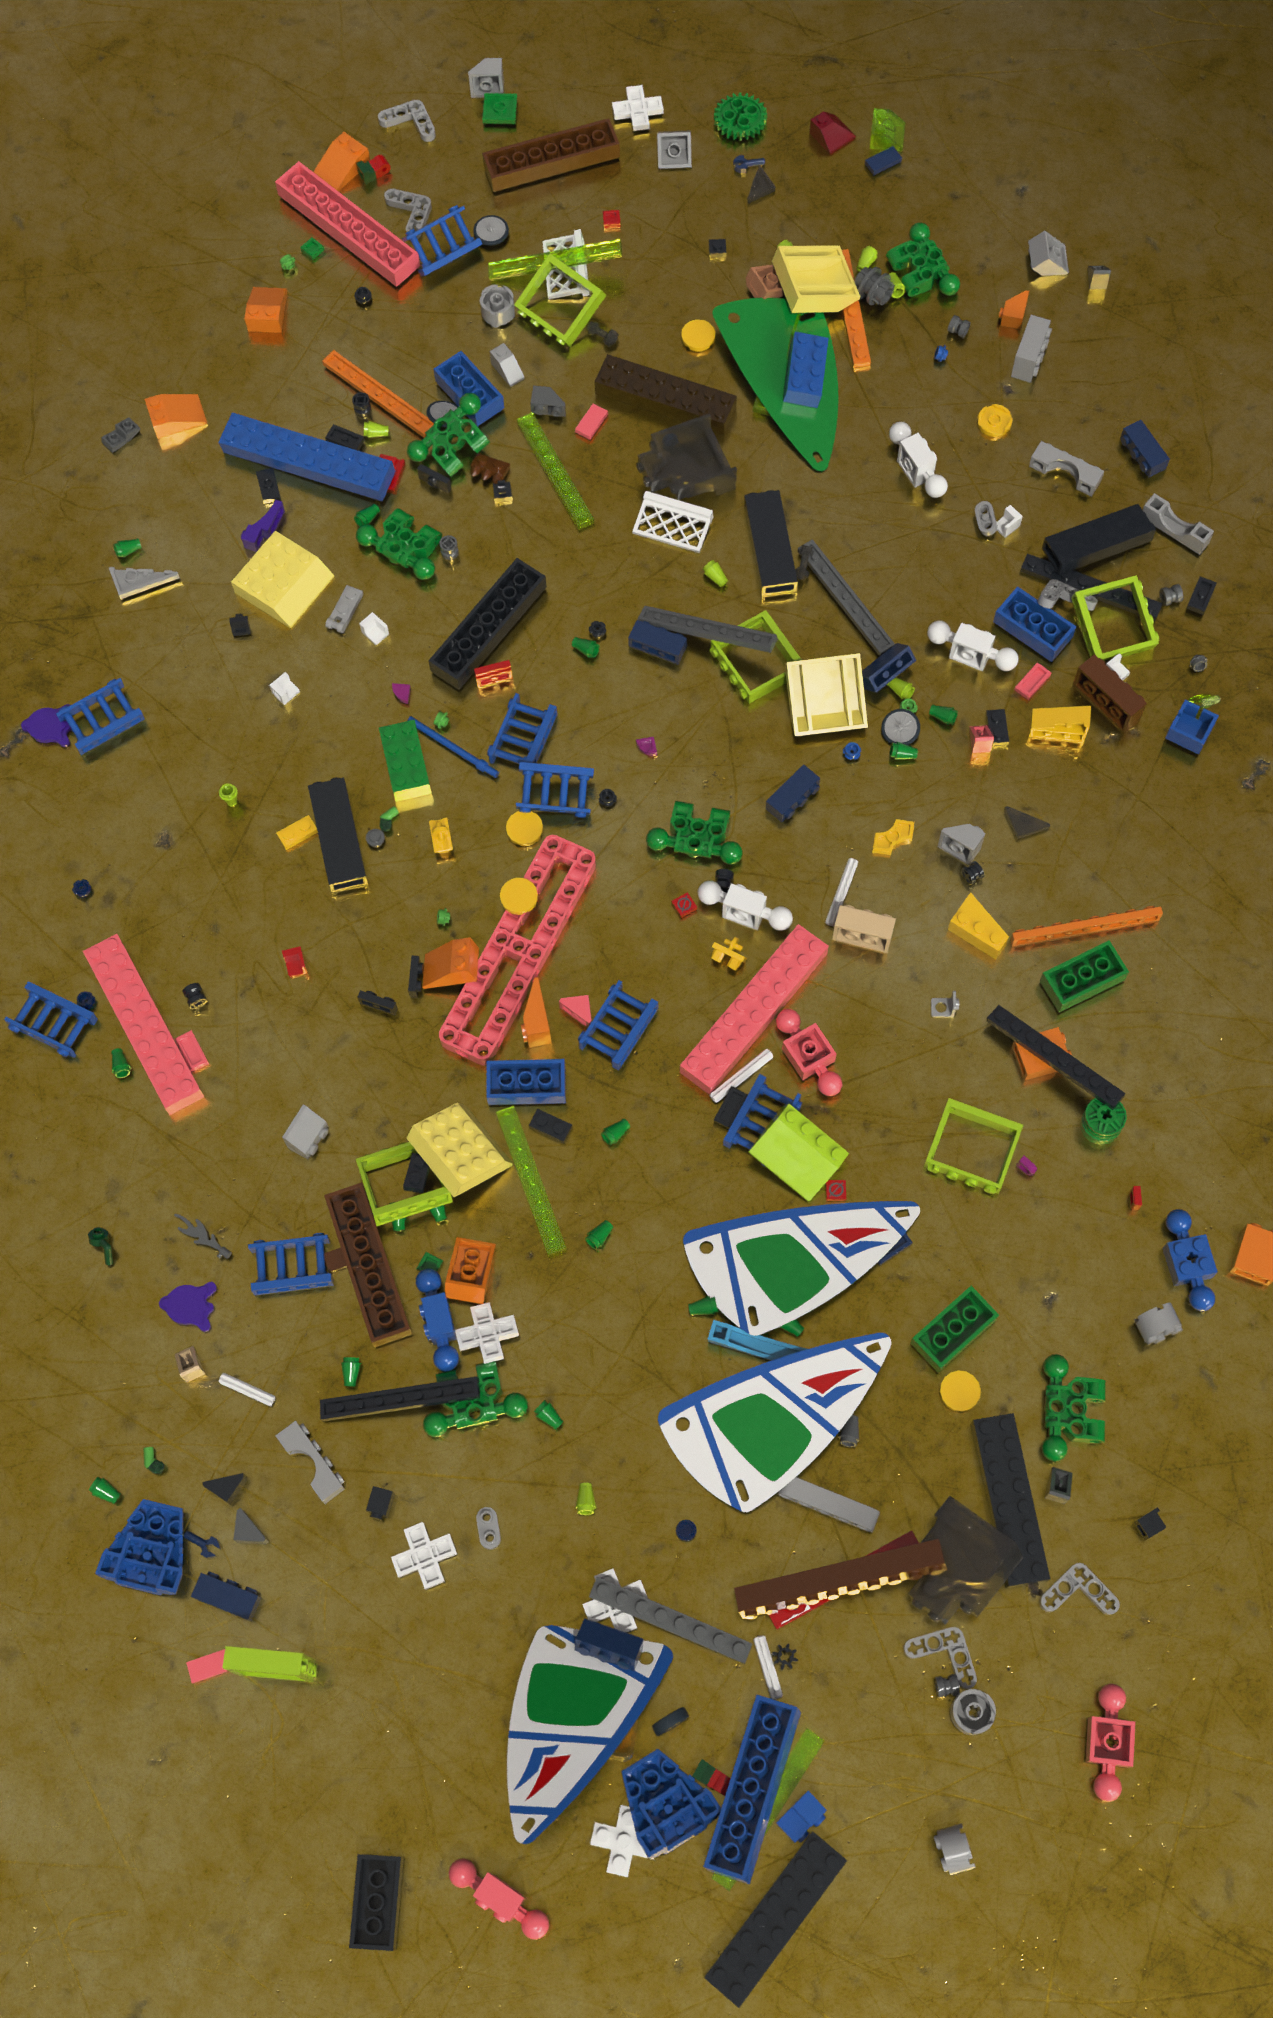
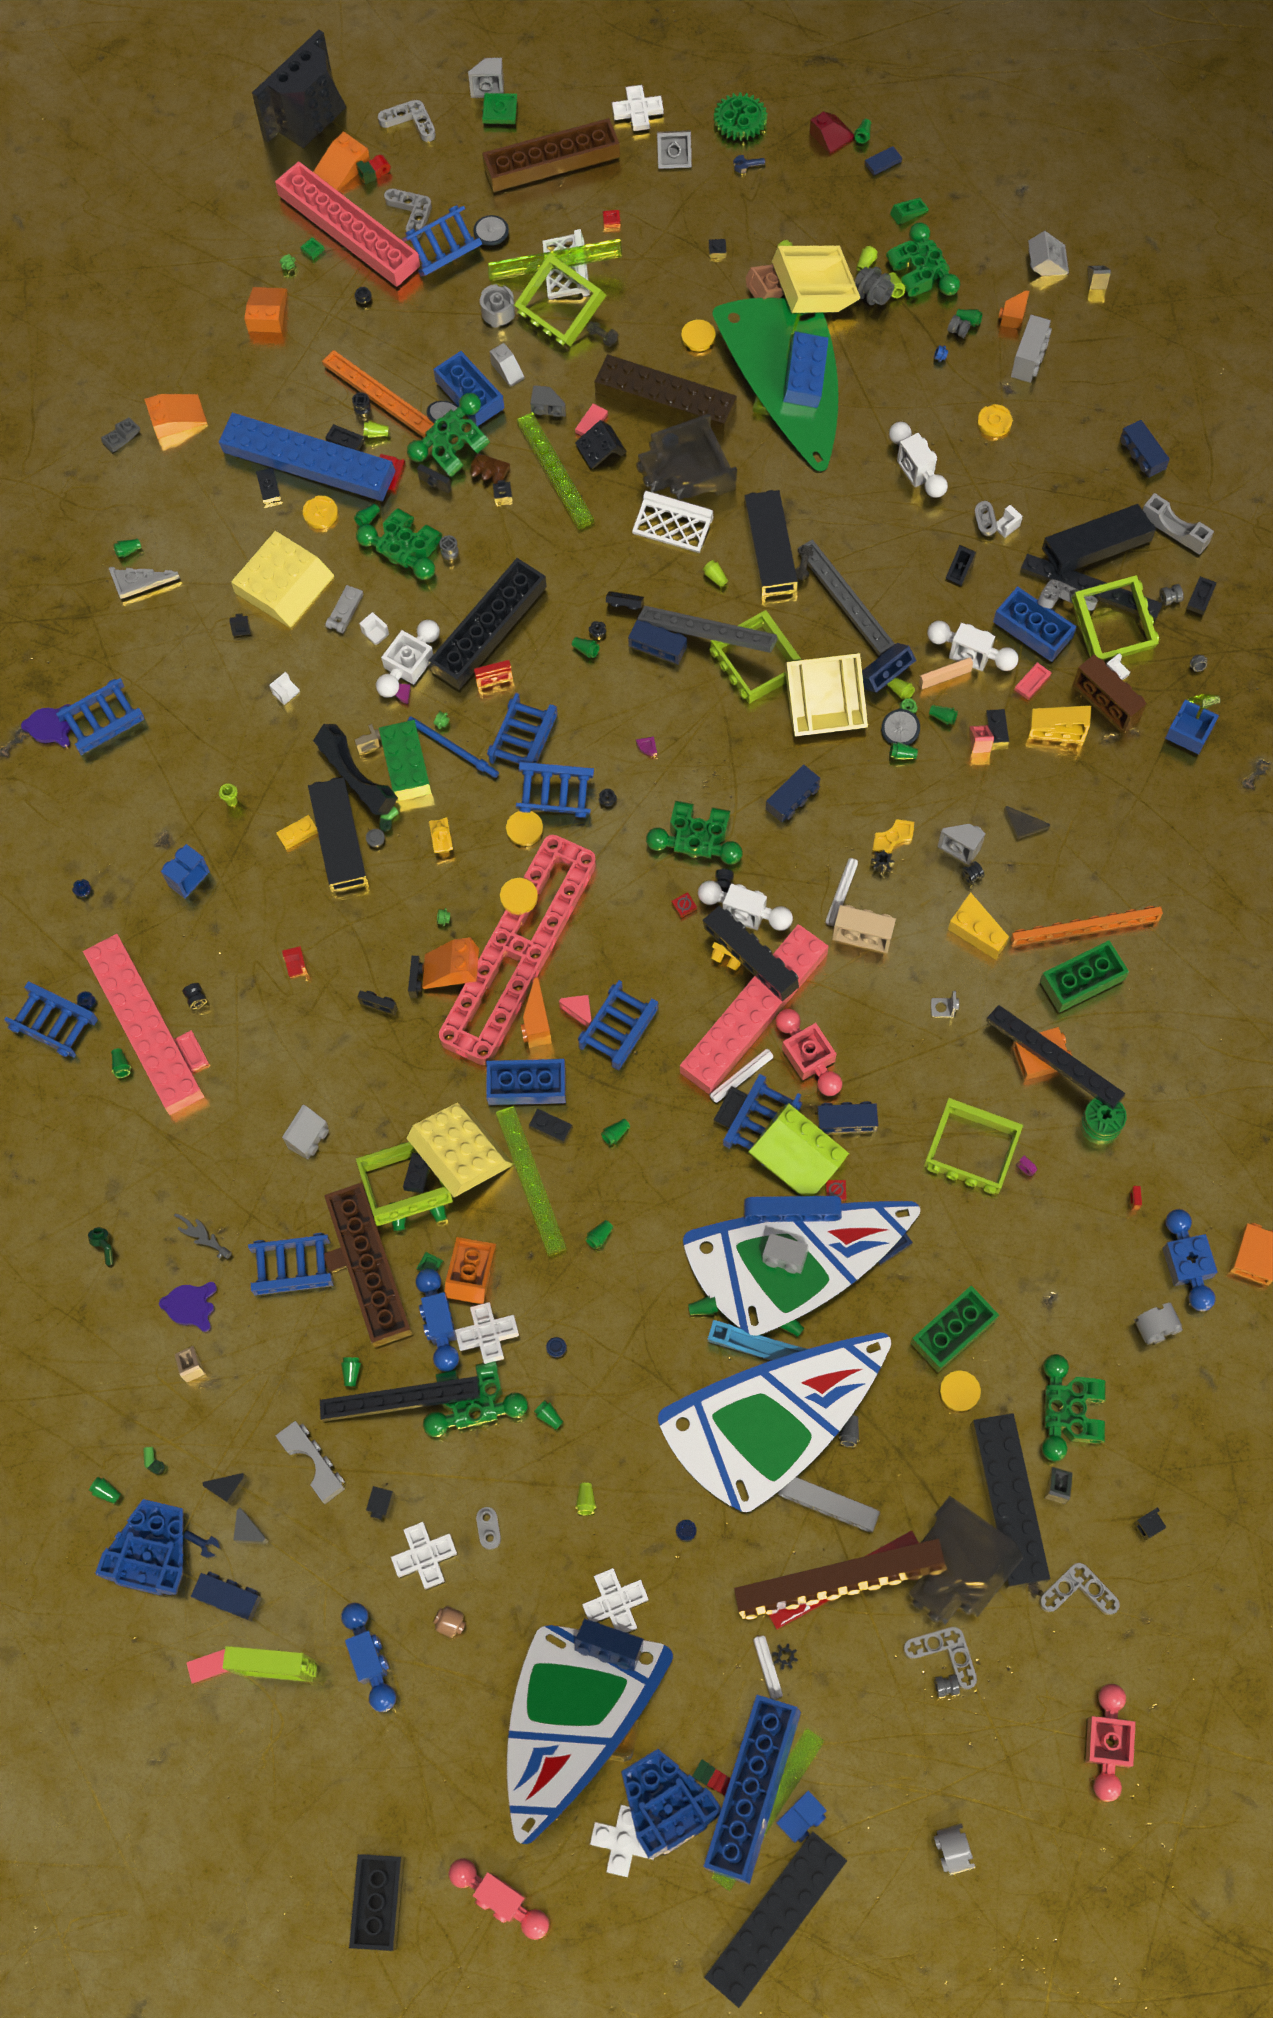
white axle [219,1373,276,1406] -> none
dark purple slope [241,500,285,552] -> none
dark grey plate [589,1577,752,1664] -> none
black bush [652,1707,689,1736] -> none
clear smoke tile [747,165,776,203] -> none
orange plate [842,249,871,368] -> none
blue plate [843,742,861,760] -> none
clear neon green slope [870,108,906,151] -> none
light grey brick [950,1689,996,1735] -> none
light grey arch [1029,441,1104,497] -> none
none -> blue piece [161,844,210,898]
none -> black wedge [252,30,346,148]
none -> yellow tile [302,495,338,529]
none -> black arch [313,724,399,815]
none -> blue brick [341,1602,396,1712]
none -> dark tan bracket [355,724,381,754]
none -> white brick [376,619,440,697]
none -> medium nougat head [433,1606,466,1638]
none -> dark blue plate [546,1337,566,1358]
none -> black bracket [575,420,627,469]
none -> black plate [606,591,644,610]
none -> black brick [703,906,799,1002]
none -> blue beam [744,1196,842,1222]
none -> light grey brick [763,1233,808,1274]
none -> dark blue brick [817,1101,878,1134]
none -> green cone [854,119,871,144]
none -> black gear [871,850,895,875]
none -> green slope [890,198,929,225]
none -> light nougat tile [919,658,973,690]
none -> black slope [946,545,976,585]
none -> green cone [956,309,983,327]

